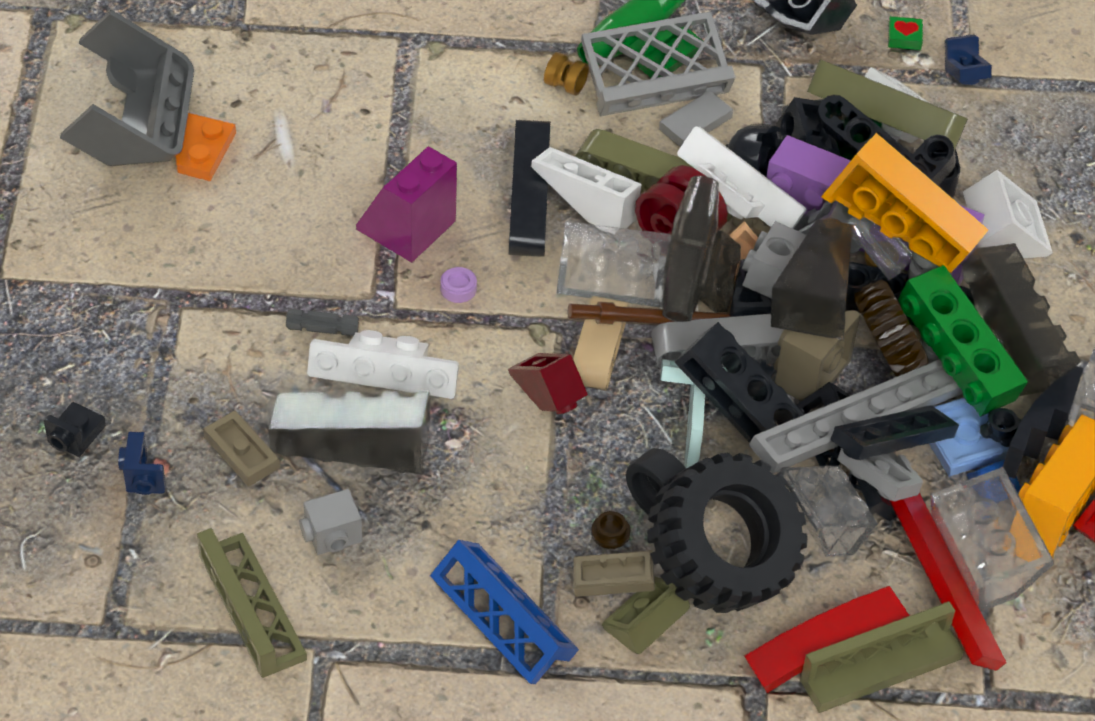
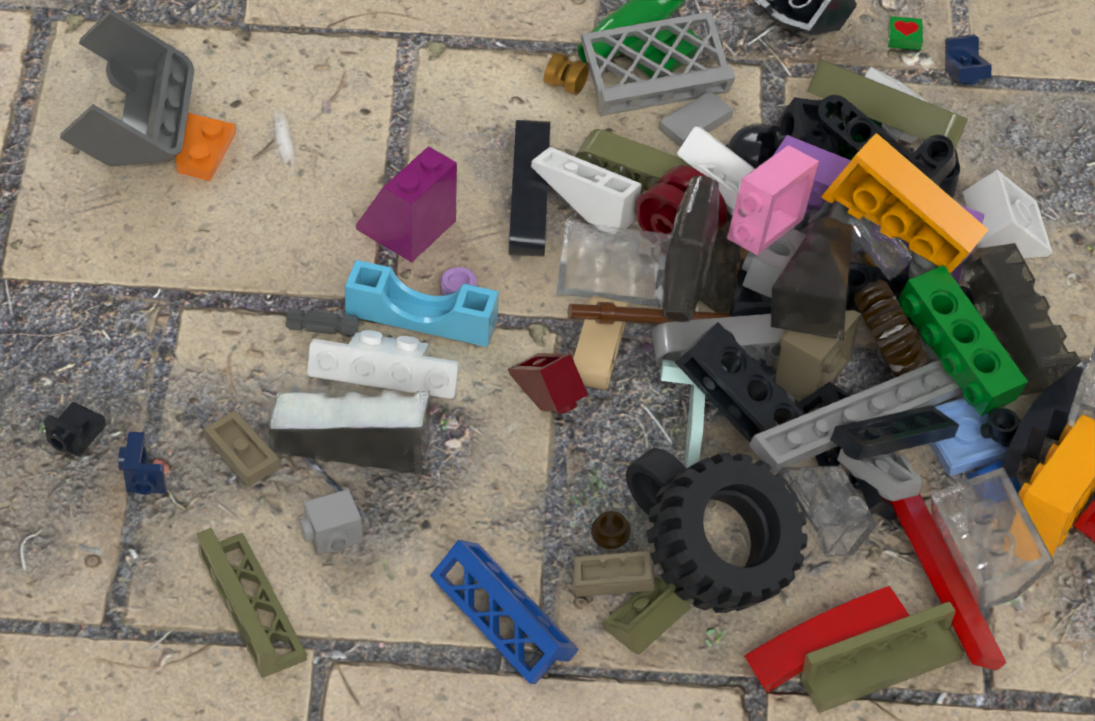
none -> medium azure arch [345,260,499,347]
none -> bright pink window [727,145,819,255]

